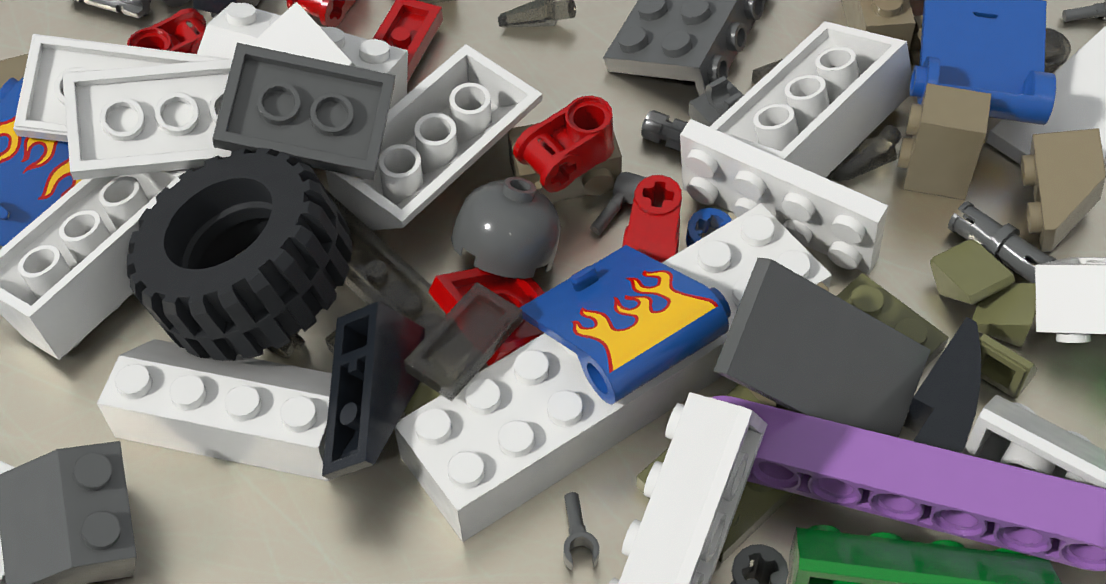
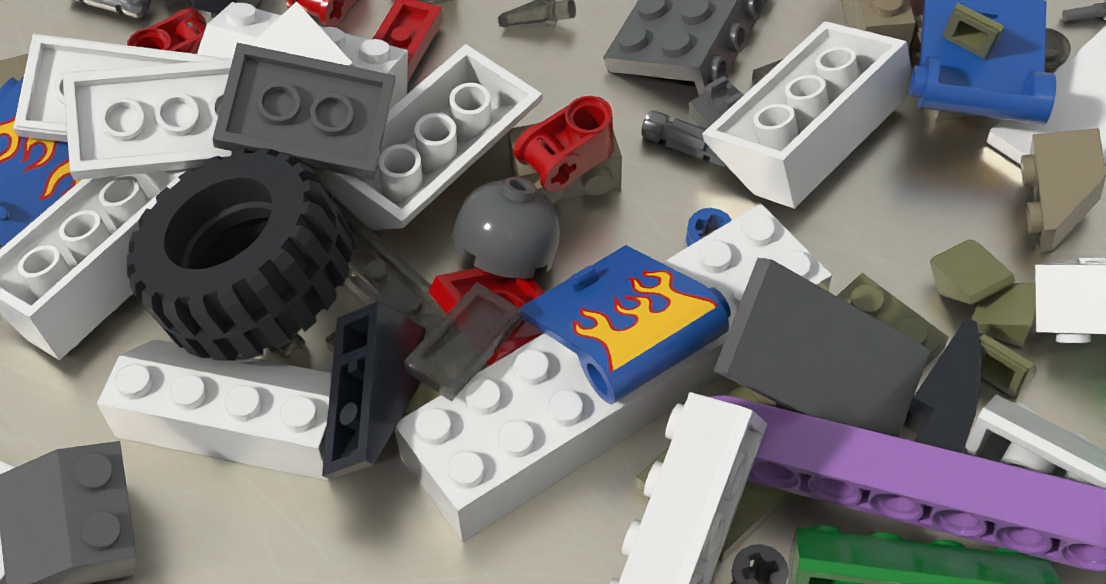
dark grey hand [563,492,599,570] -> none
dark grey hand [590,172,646,235] -> none
red piece [622,175,682,263] -> none
white plate [680,119,888,274] -> none
clear smoke bar [830,125,902,182] -> none
dark tan brick [897,83,991,200] -> none
dark grey pin [948,201,1057,283] -> none
none -> olive slope [942,2,1005,59]

